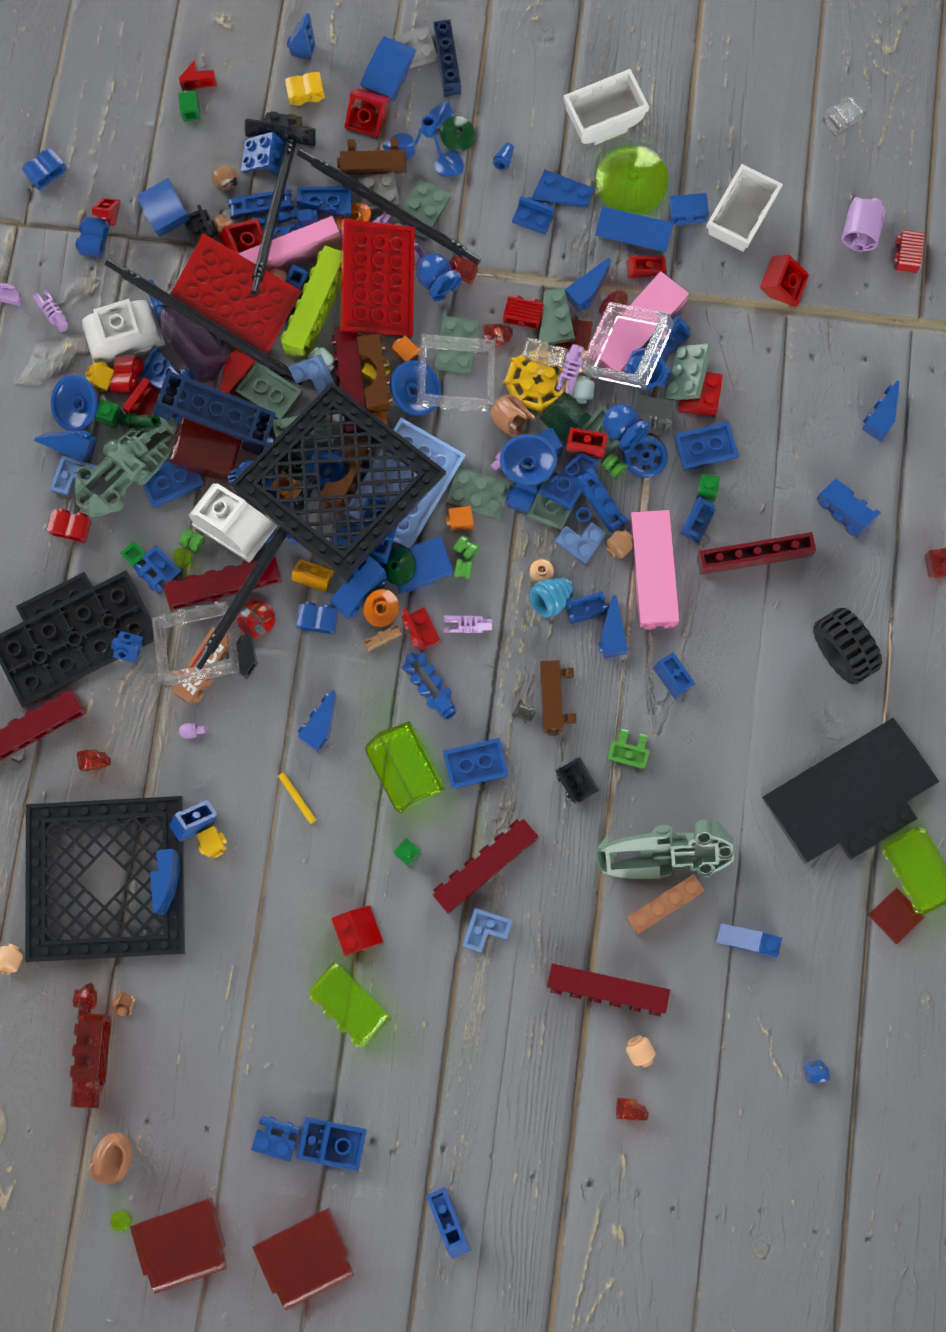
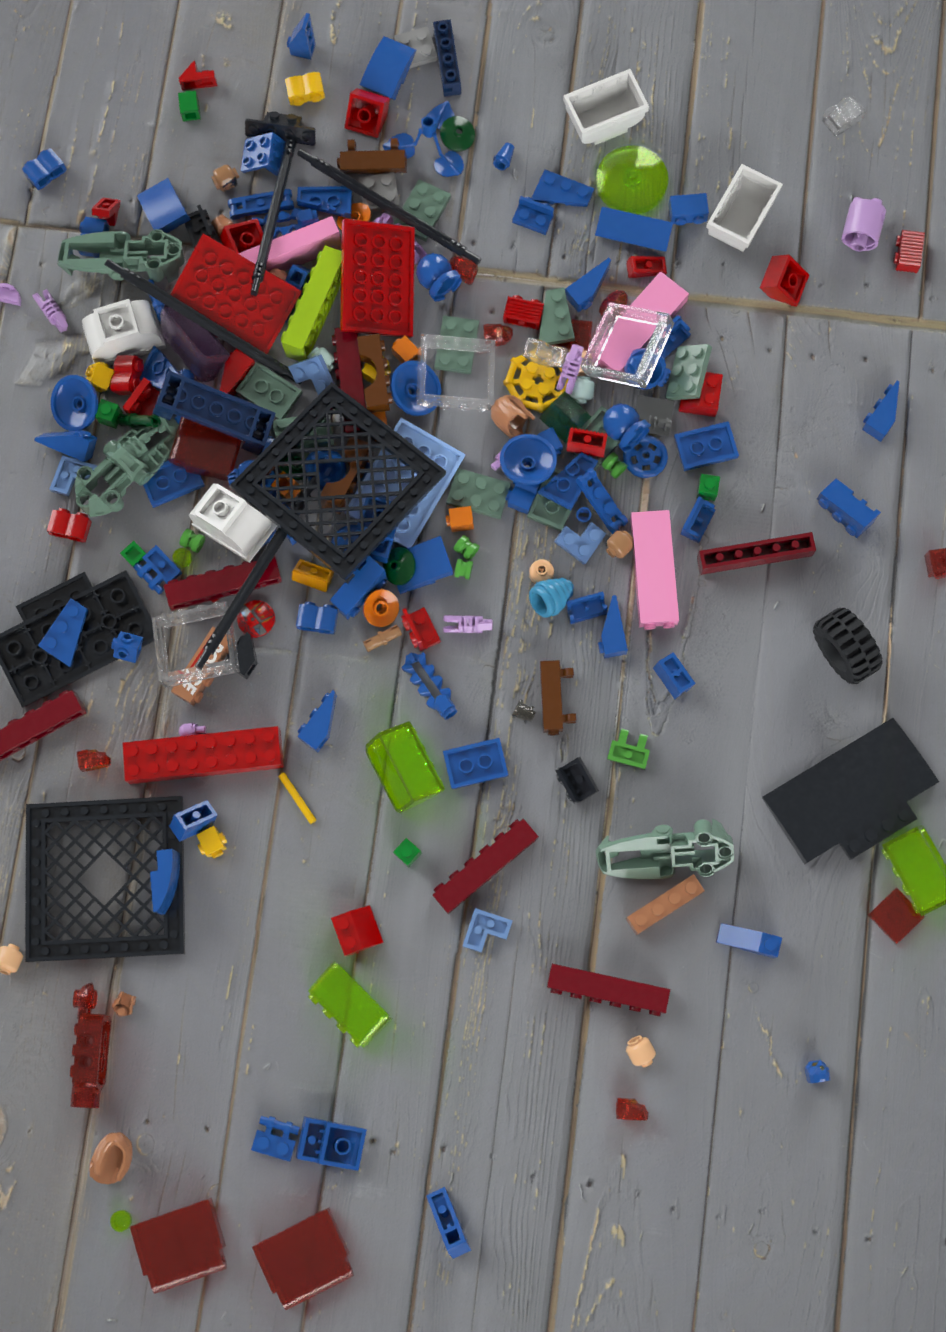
none -> blue wing [38,598,88,667]
none -> sand green piece [57,229,185,283]
none -> red brick [123,726,284,784]

